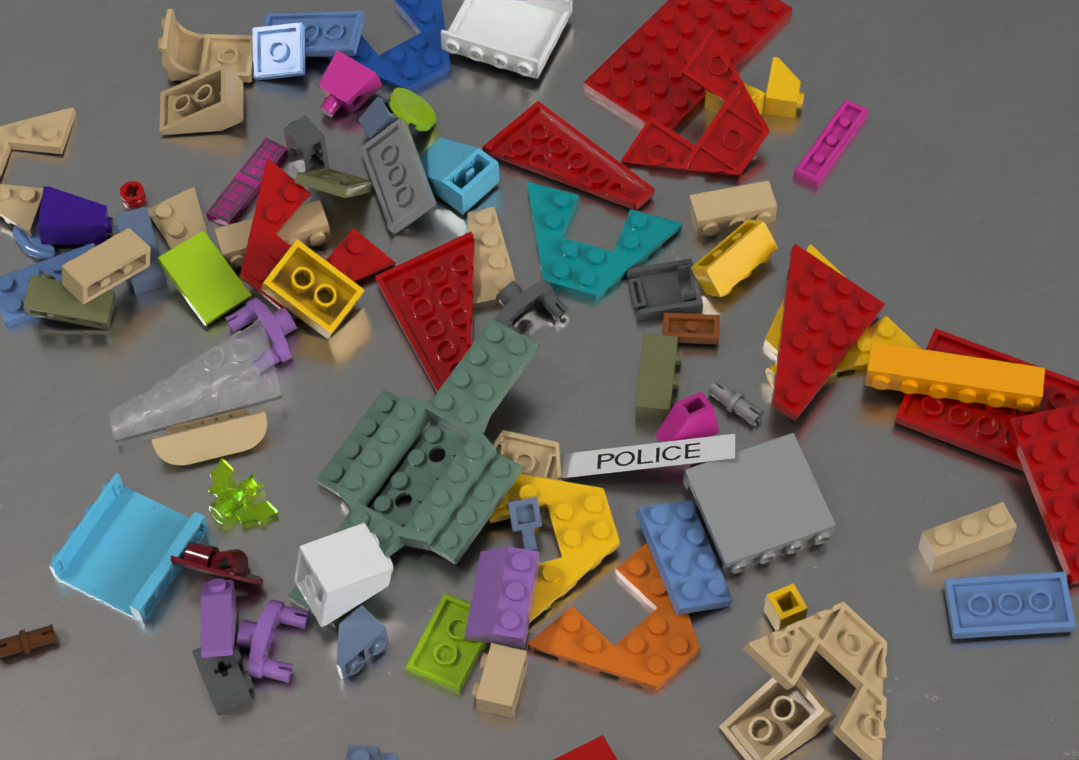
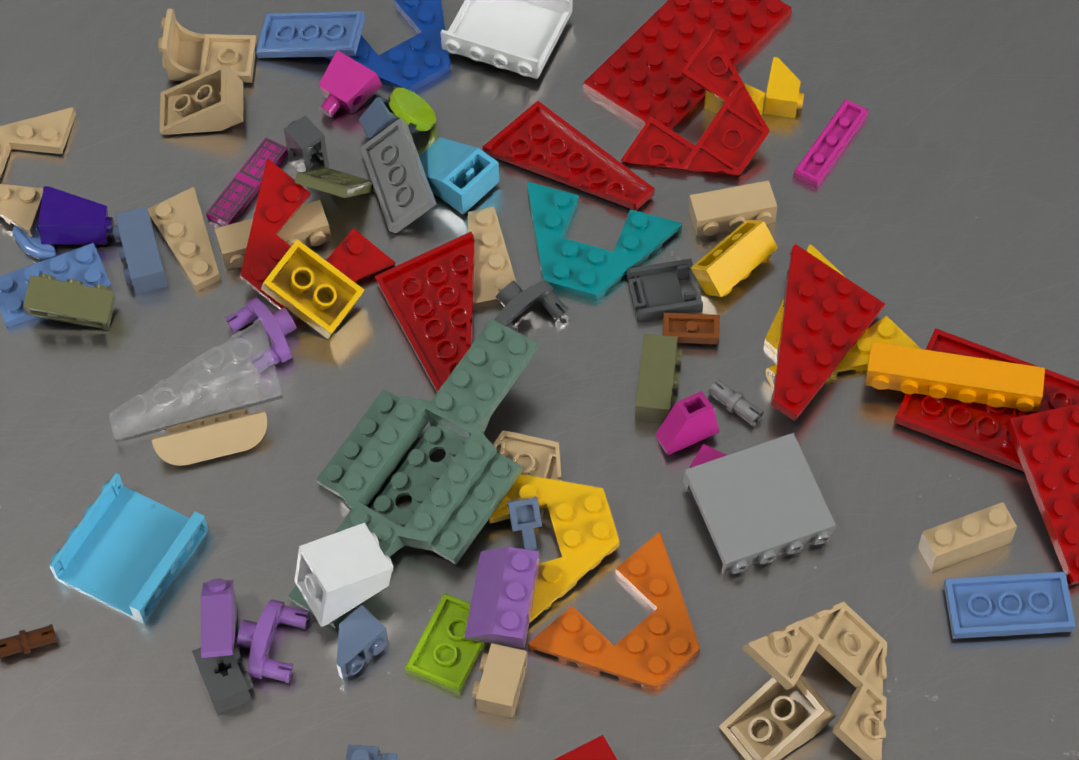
tan brick [61,228,150,305] -> none
red bush [120,181,146,208] -> none
lime tile [157,230,252,326] -> none
dark red panel [170,542,263,584] -> none
clear neon green animal [208,459,278,526] -> none
light blue tile [253,22,305,80] -> none
white sticker [562,434,735,478] -> none
medium blue plate [635,500,733,615] -> none
yellow brick [764,583,808,631] -> none

